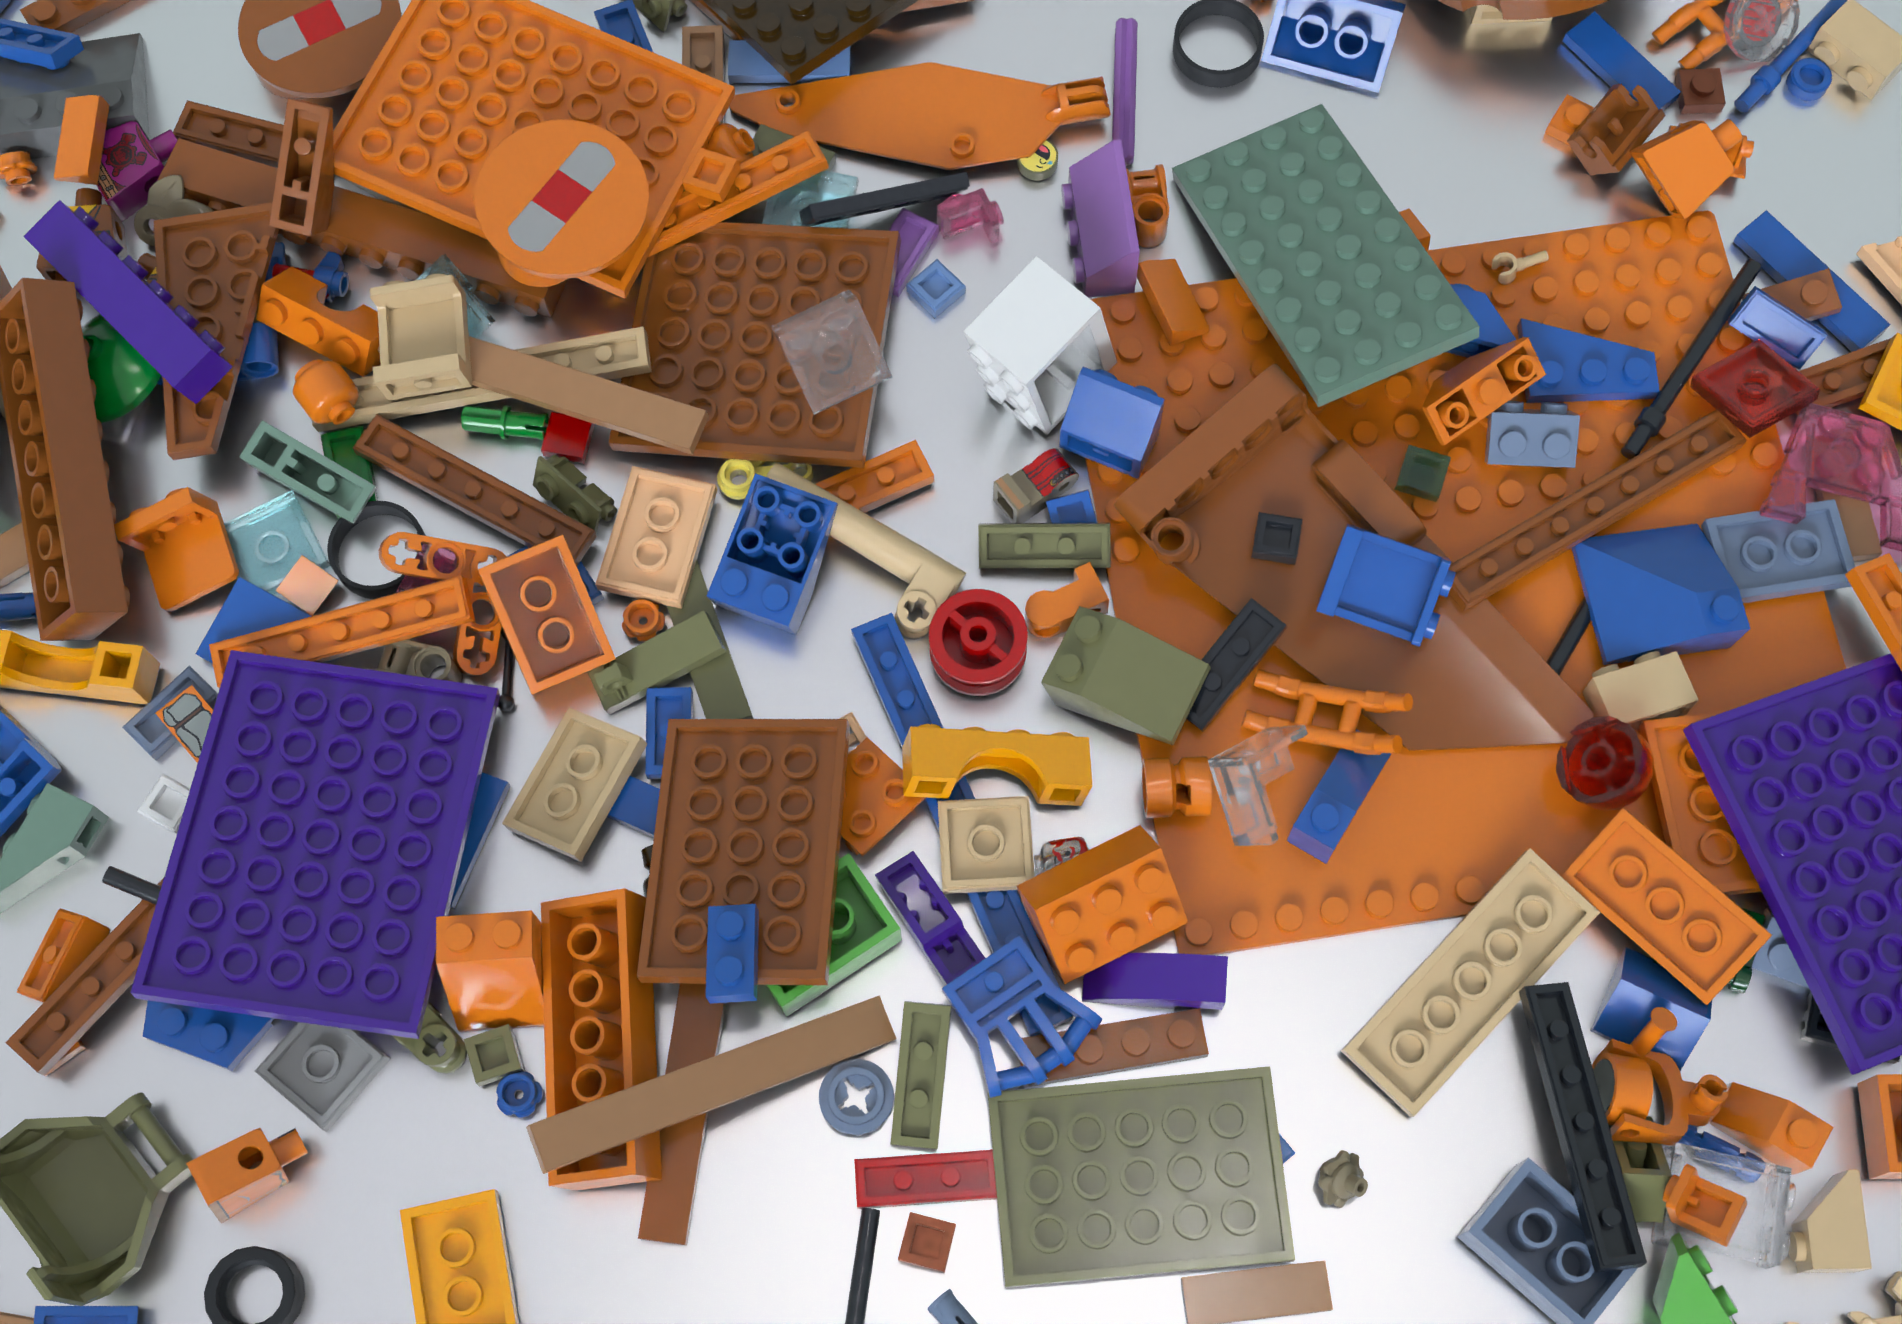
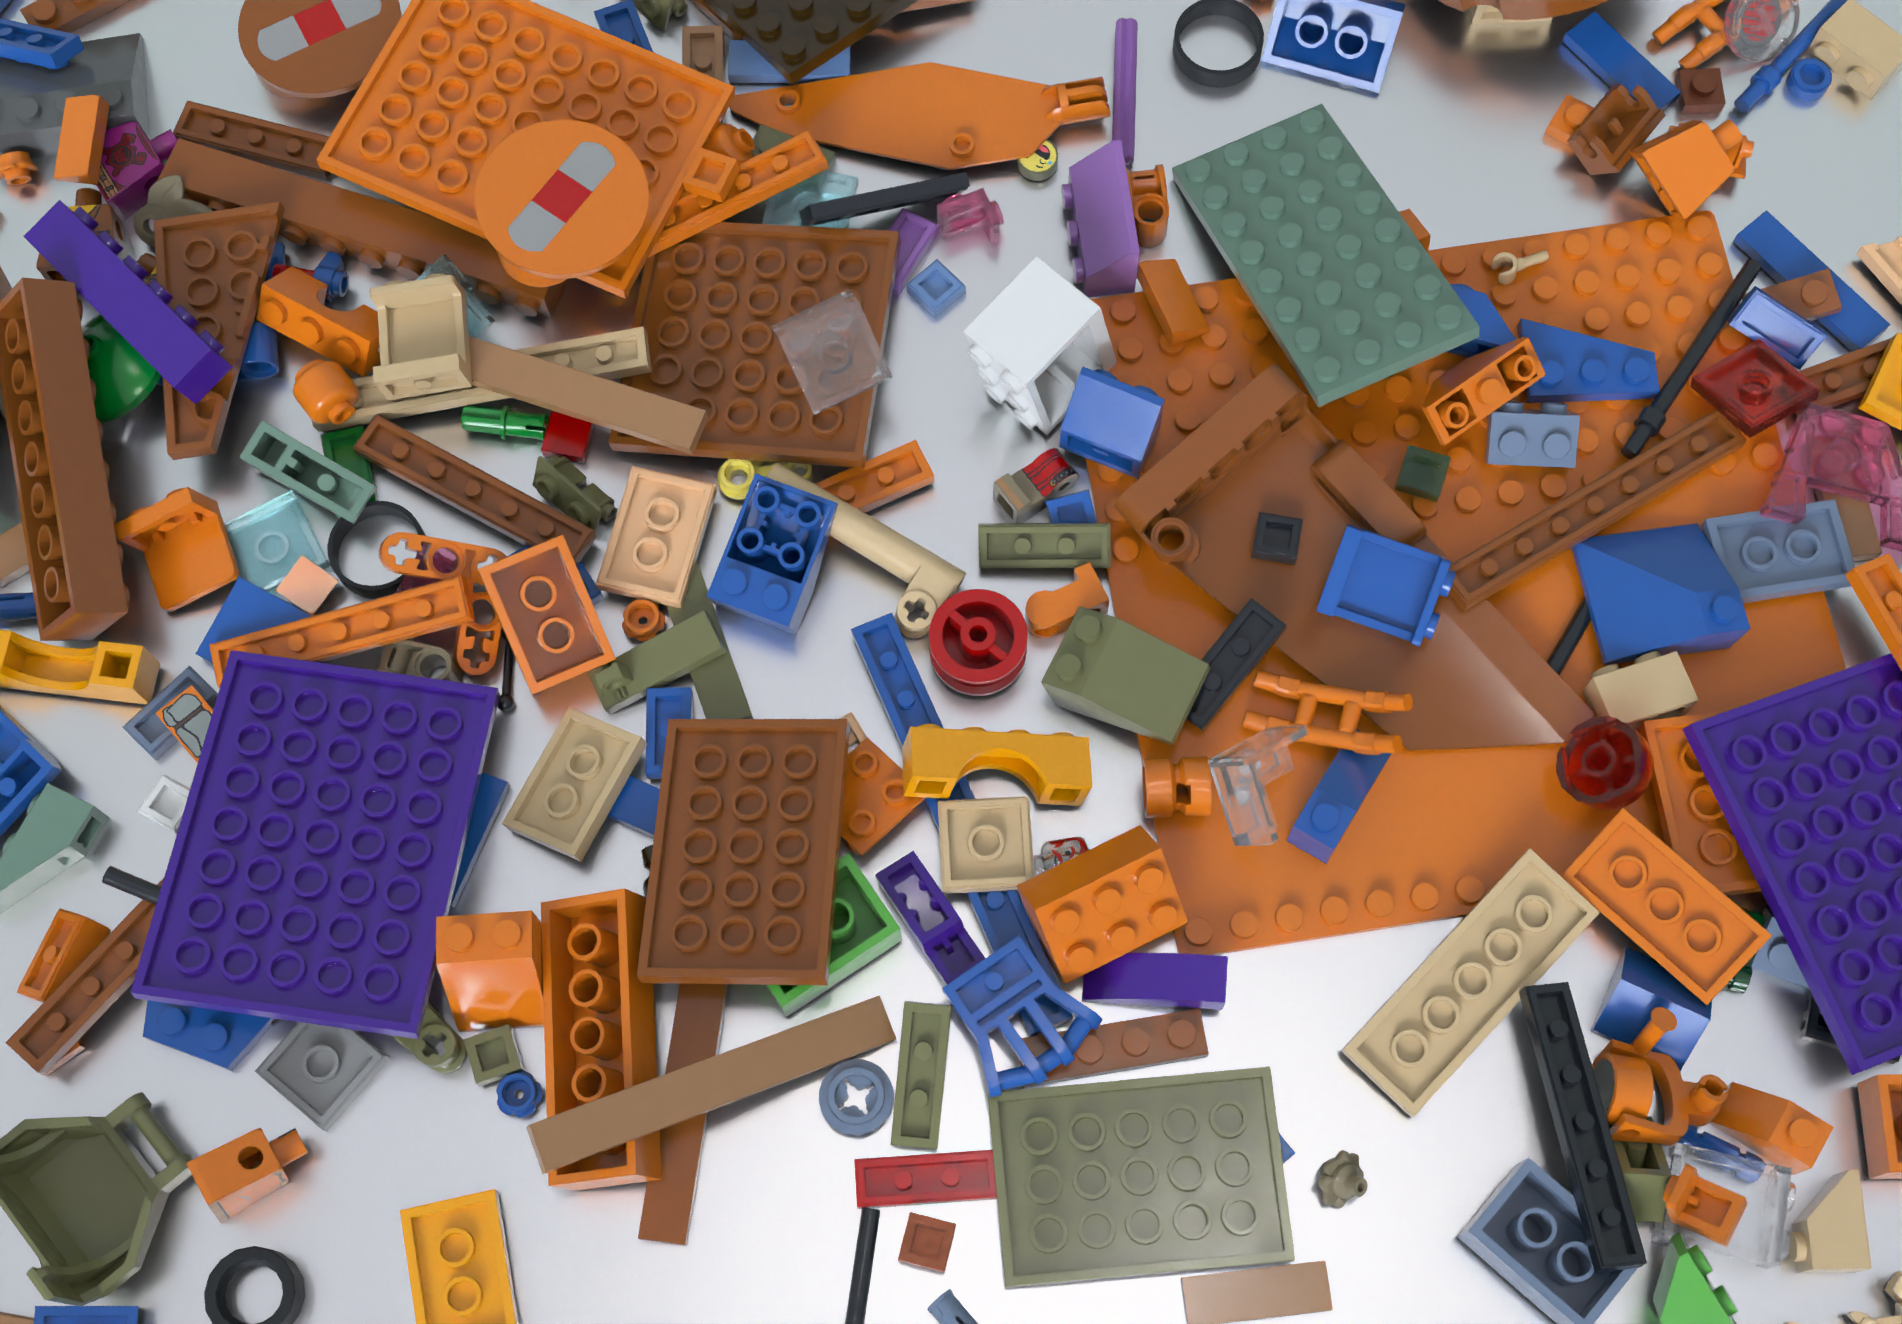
dark orange slope [269,97,334,237] -> none
blue plate [706,904,759,1004] -> none

